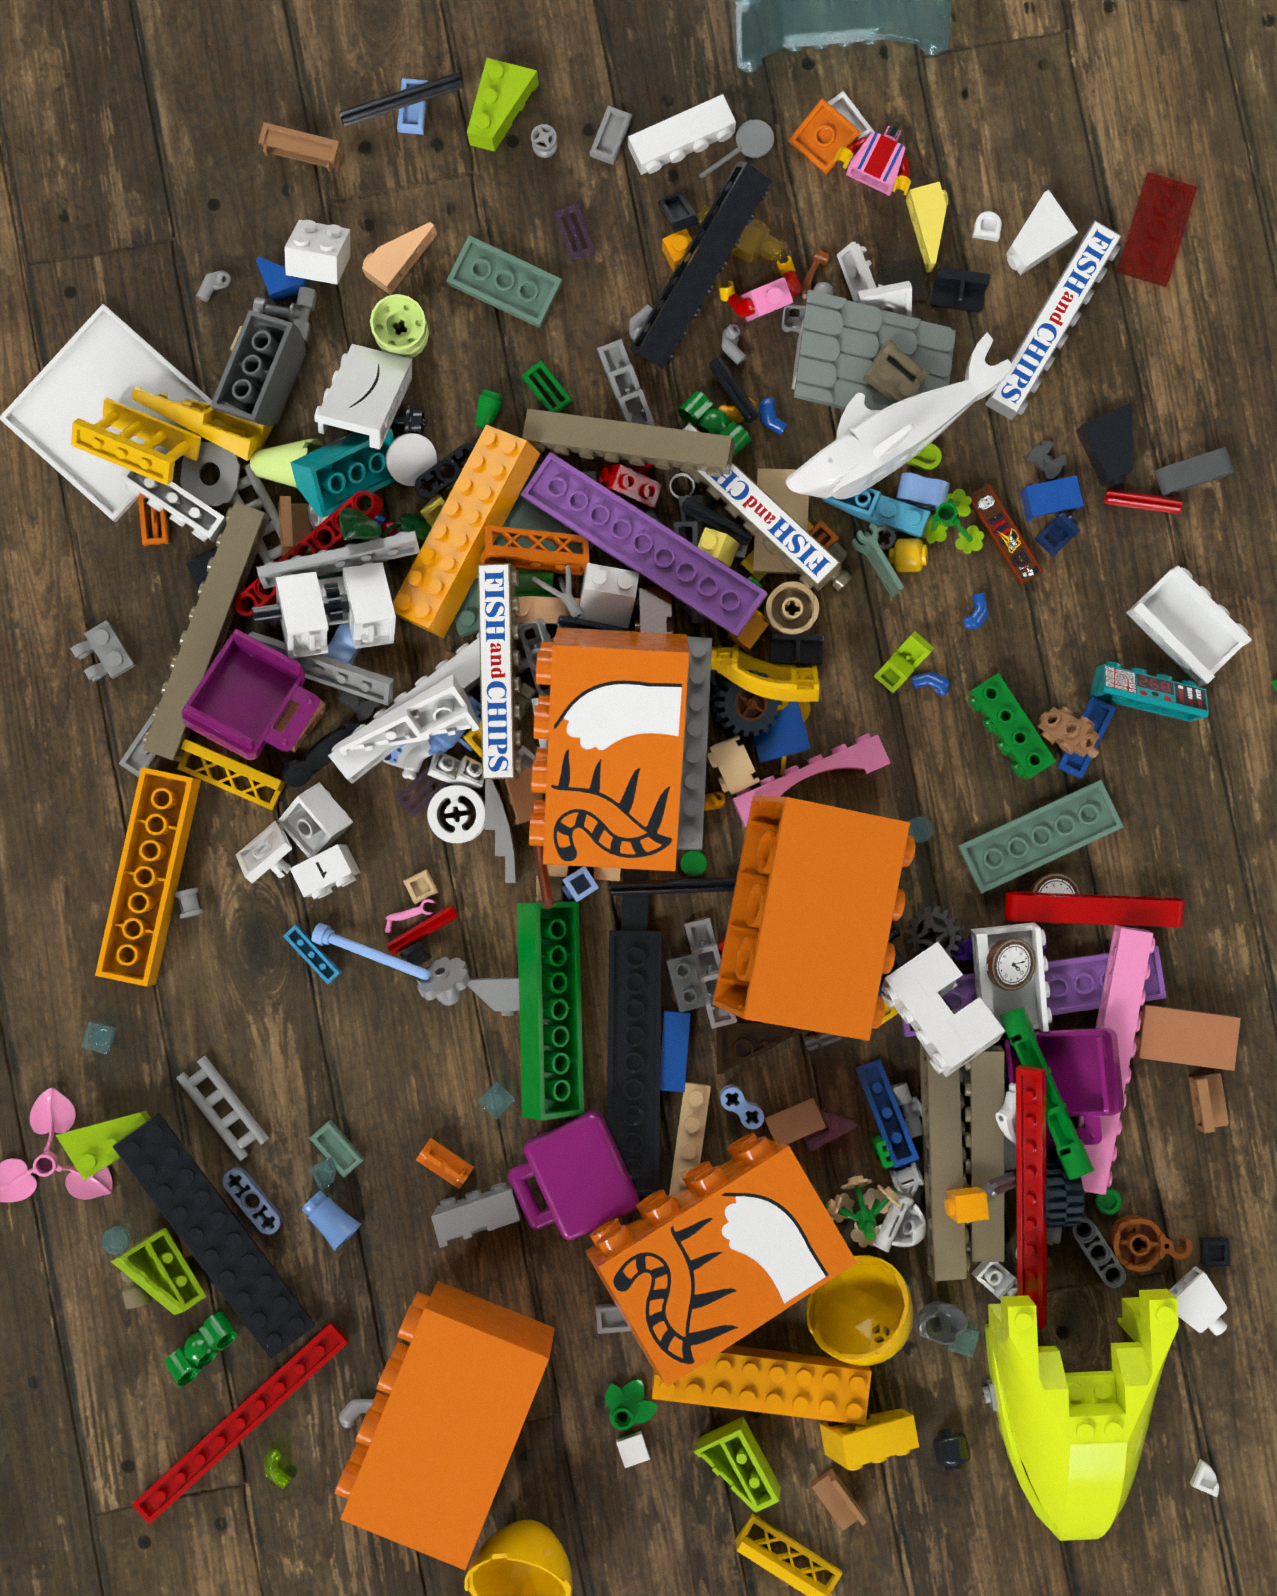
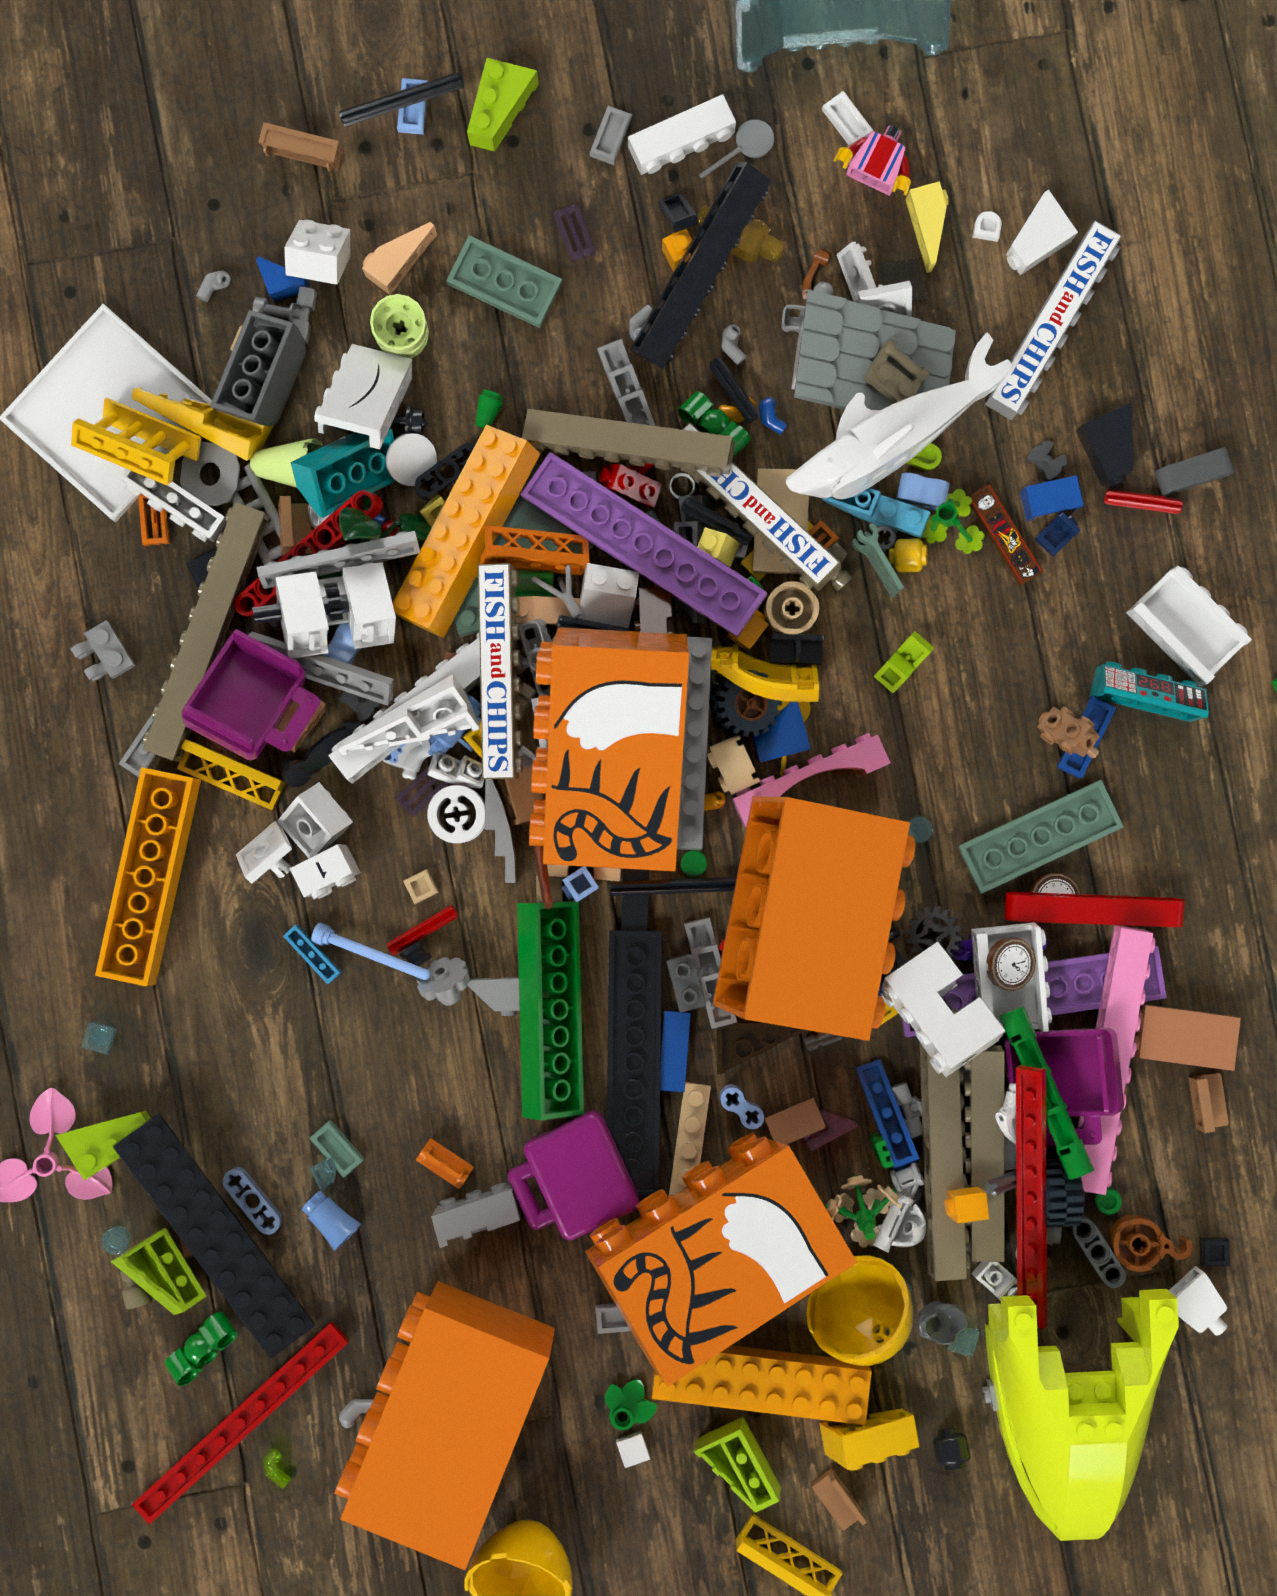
light grey bush [174,888,204,919] -> none
light grey bar [176,1056,269,1161] -> none
bright pink piece [385,899,436,933] -> none
clear light blue plate [477,1081,515,1120] -> none
green tile [521,360,573,413] -> none
light grey wheel [531,124,558,158] -> none
torso [718,256,801,322] -> none
orange plate [788,98,862,175] -> none
blue arm [910,671,950,696] -> none
black panel [930,267,991,313] -> none
blue arm [964,593,989,630] -> none
green brick [967,673,1056,780] -> none
clear red tile [1116,172,1197,287] -> none
white tile [1190,1459,1219,1497] -> none

